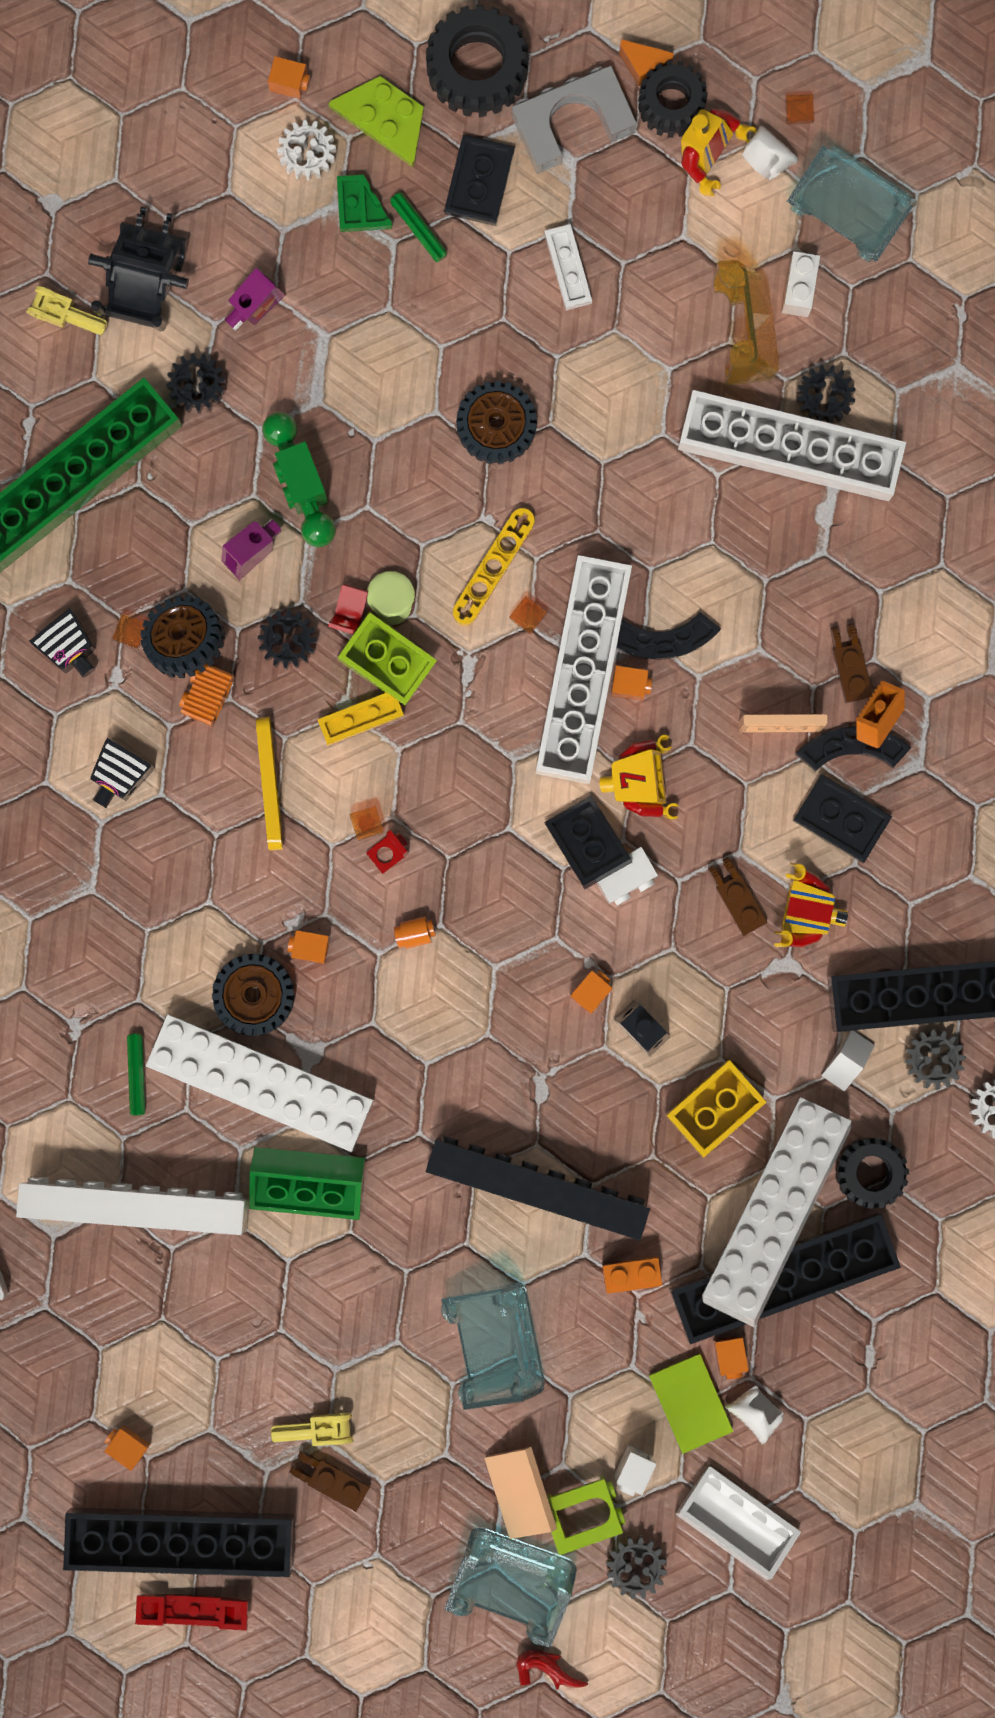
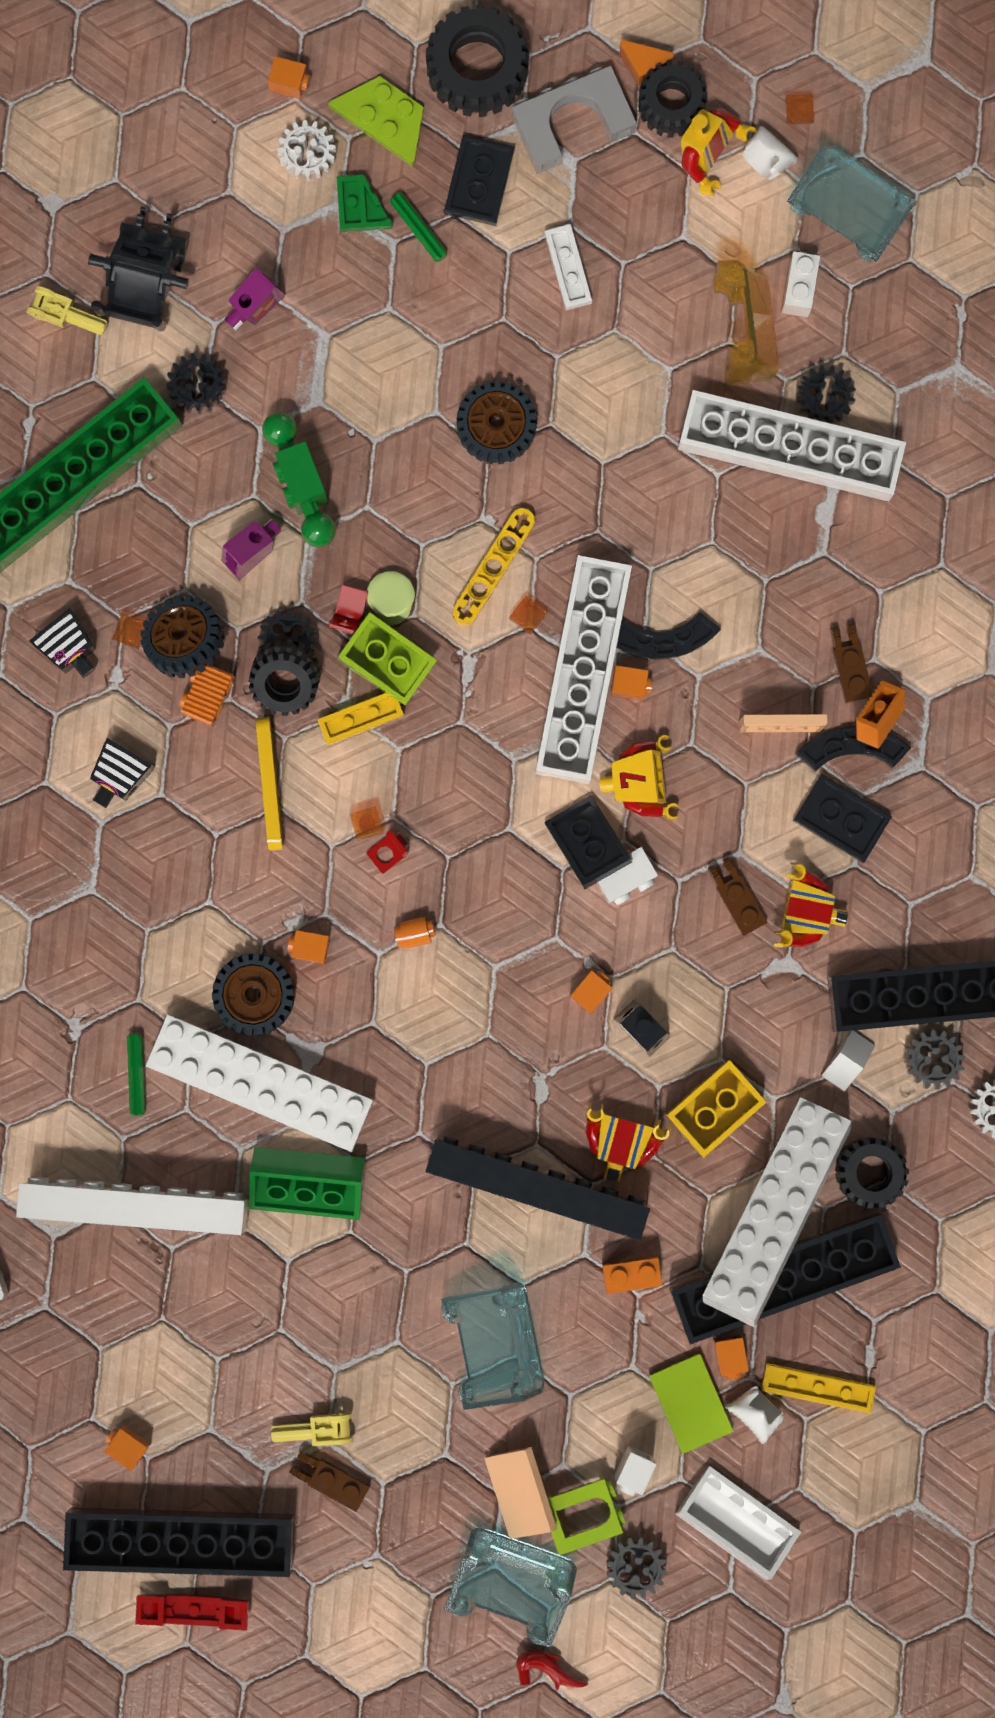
none -> black tyre [248,639,321,716]
none -> torso [586,1103,672,1182]
none -> yellow tile [761,1363,876,1414]

